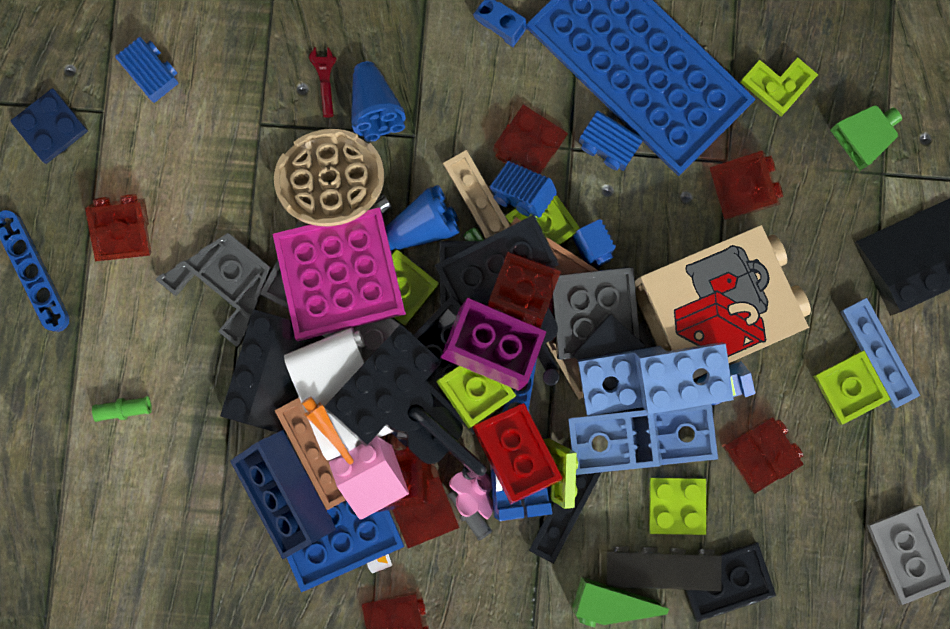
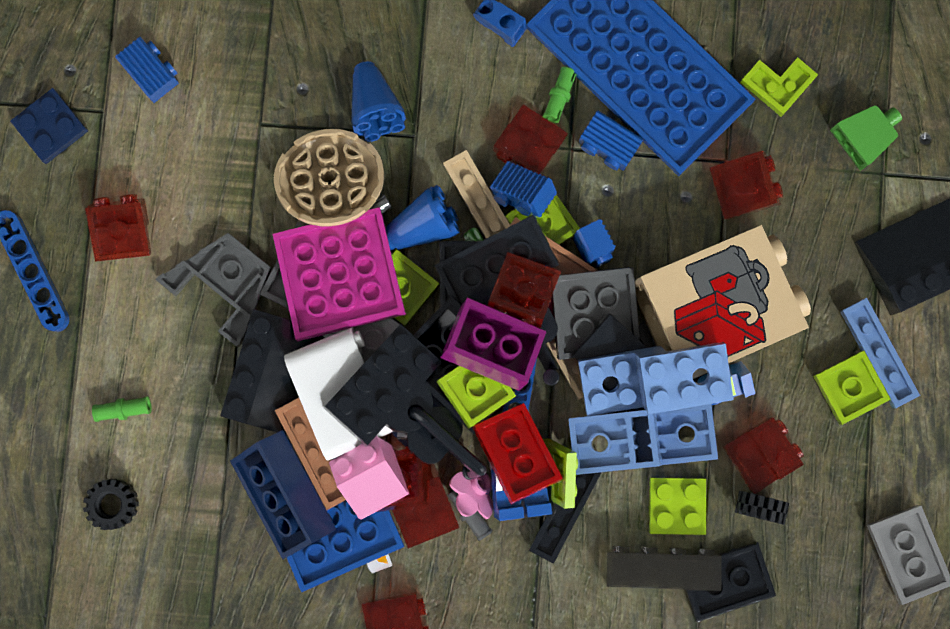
orange piece [302,397,354,464] -> none
dark red piece [309,47,337,118] -> none
bright green slope [572,577,669,627] -> none
none -> black tyre [83,479,139,530]
none -> bright green pin [543,67,576,123]
none -> black tyre [735,491,790,525]

